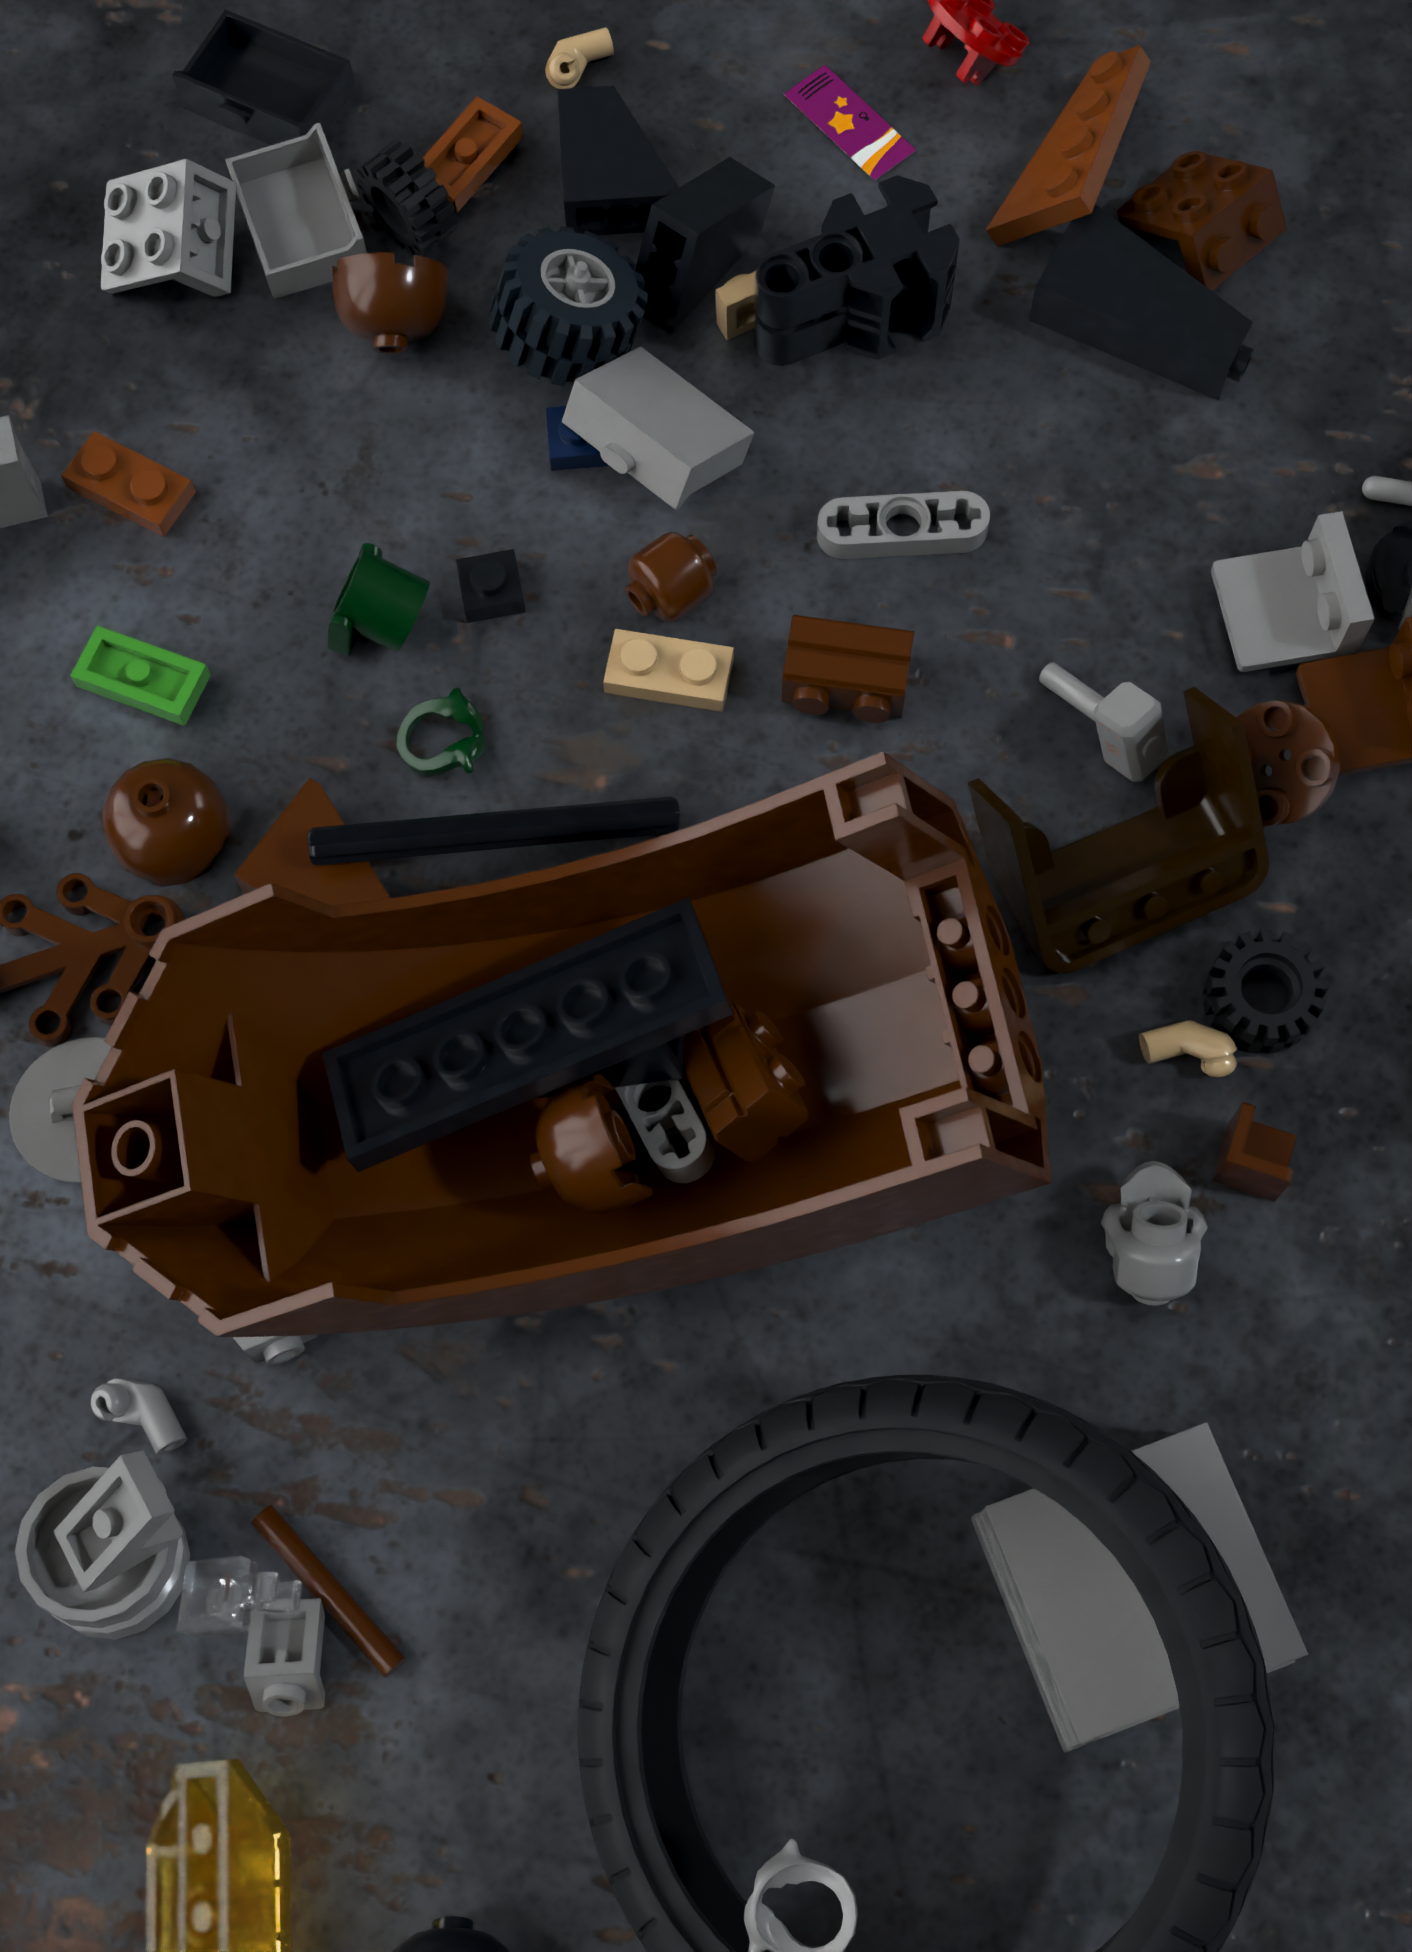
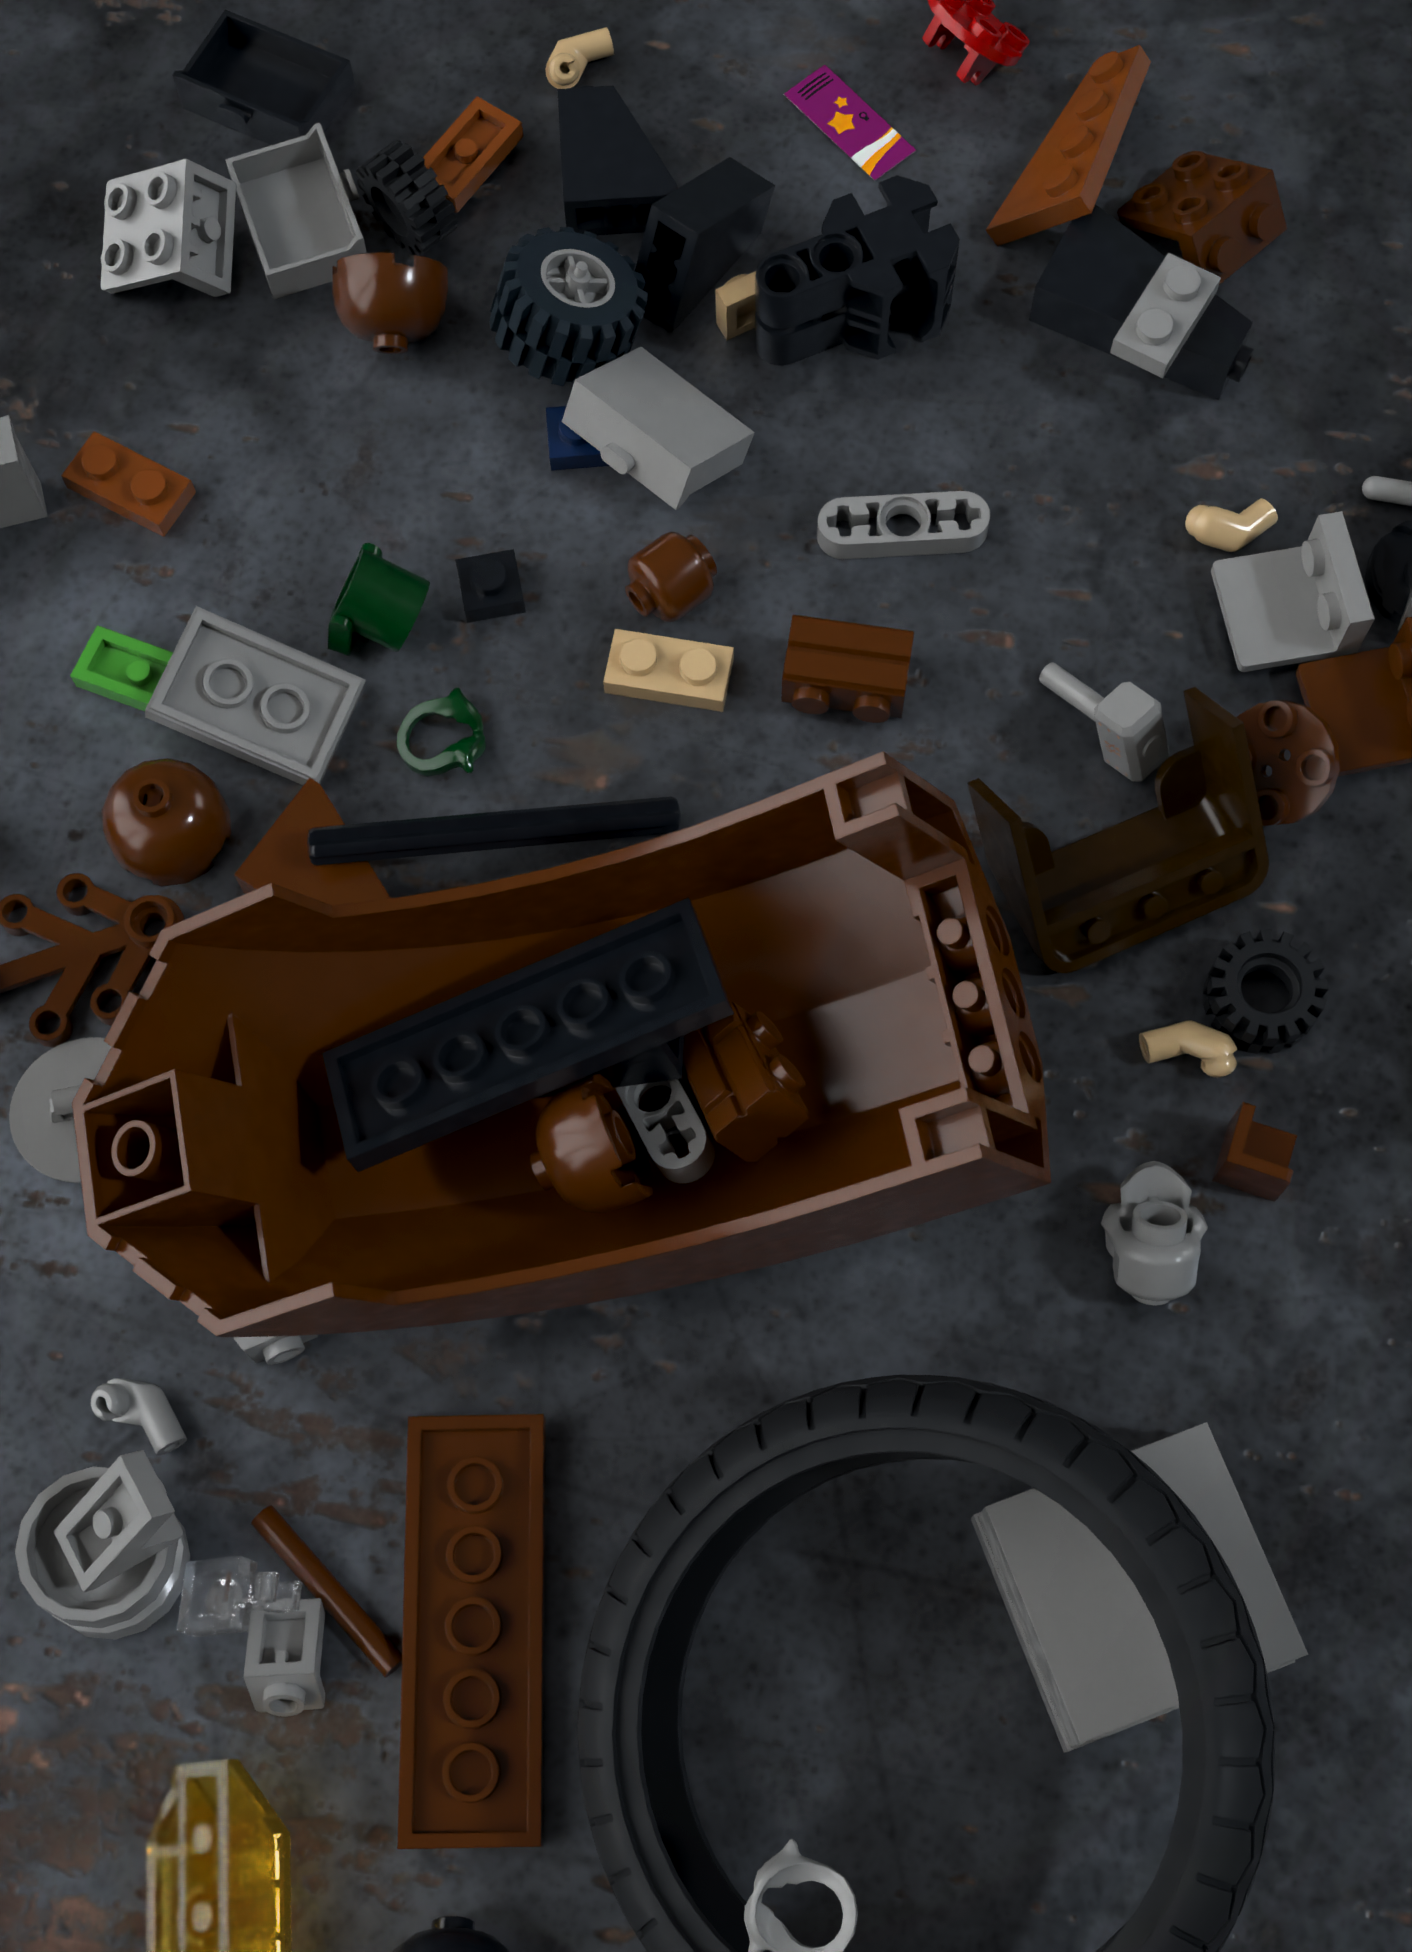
none -> light grey tile [145,606,366,785]
none -> reddish brown plate [397,1414,546,1849]
none -> light grey plate [1110,252,1221,379]
none -> tan arm [1185,498,1278,552]

